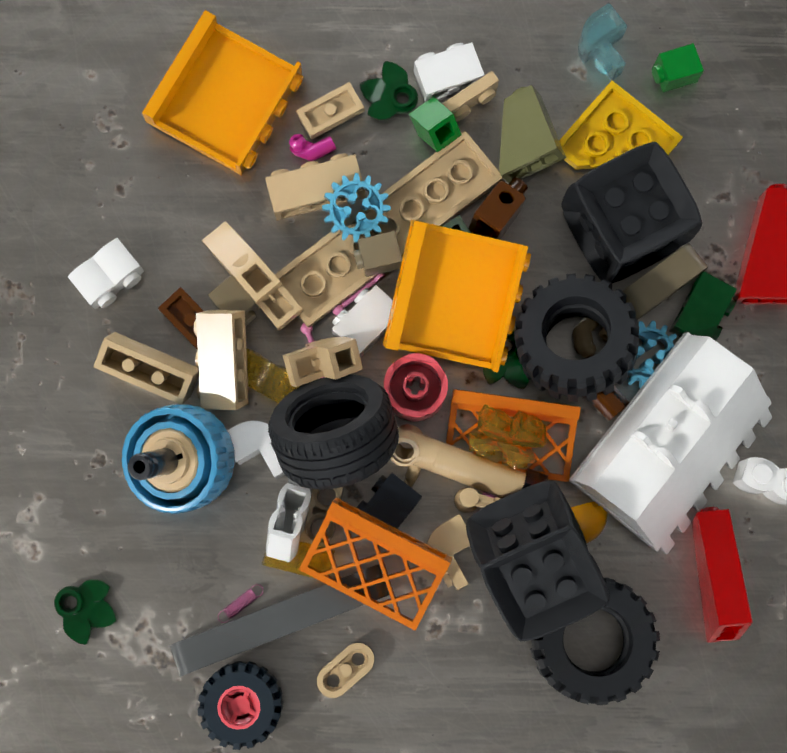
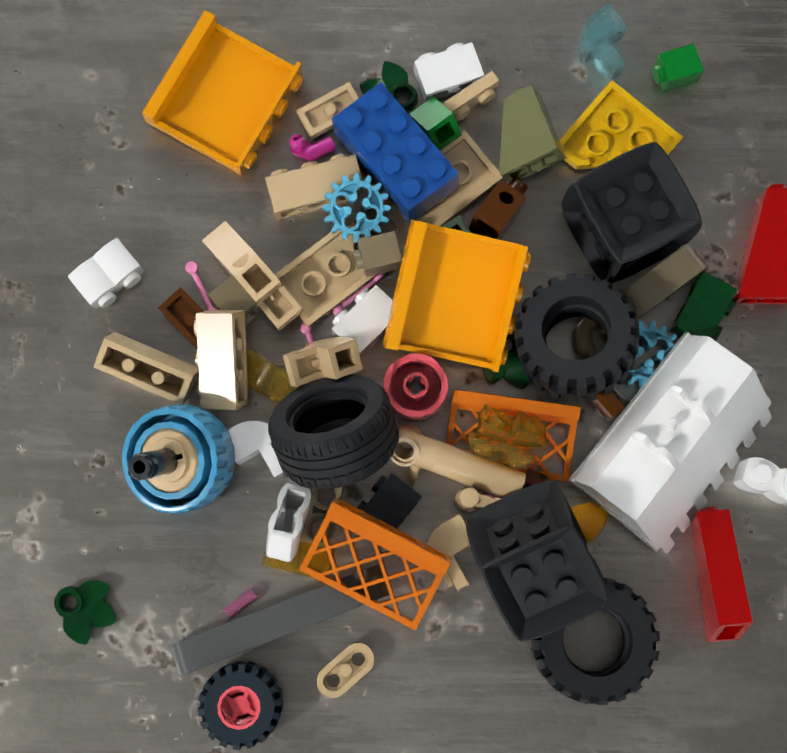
none -> bright pink hinge [185,261,218,310]
none -> blue brick [331,82,459,223]

